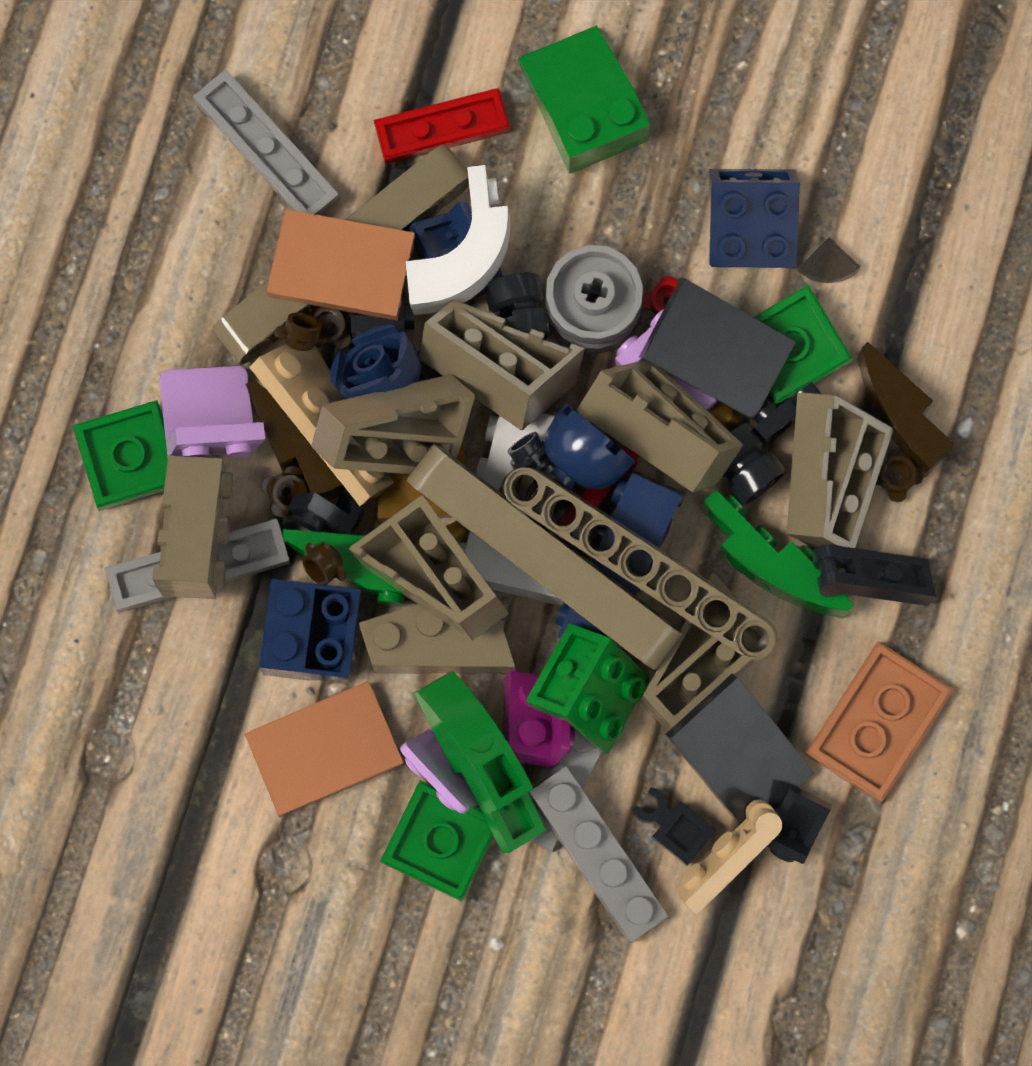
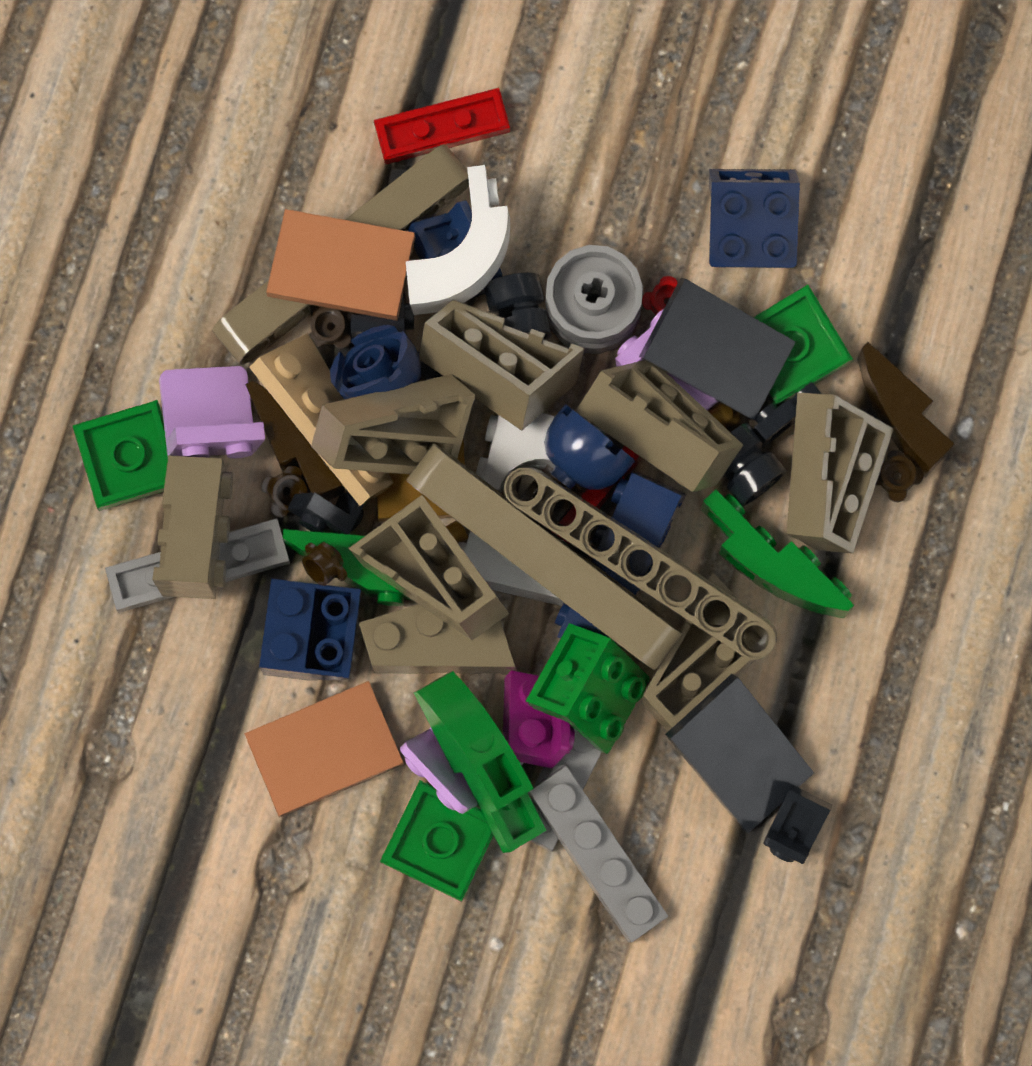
light grey plate [193,69,340,215] -> none
dark brown plate [275,312,327,351] -> none
black plate [507,432,548,470] -> none
green slope [518,25,650,174] -> none
black plate [632,787,716,867] -> none
tan plate [676,799,782,915] -> none
clear smoke tile [798,237,861,283] -> none
nougat tile [804,641,954,804] -> none
black plate [812,545,937,606] -> none

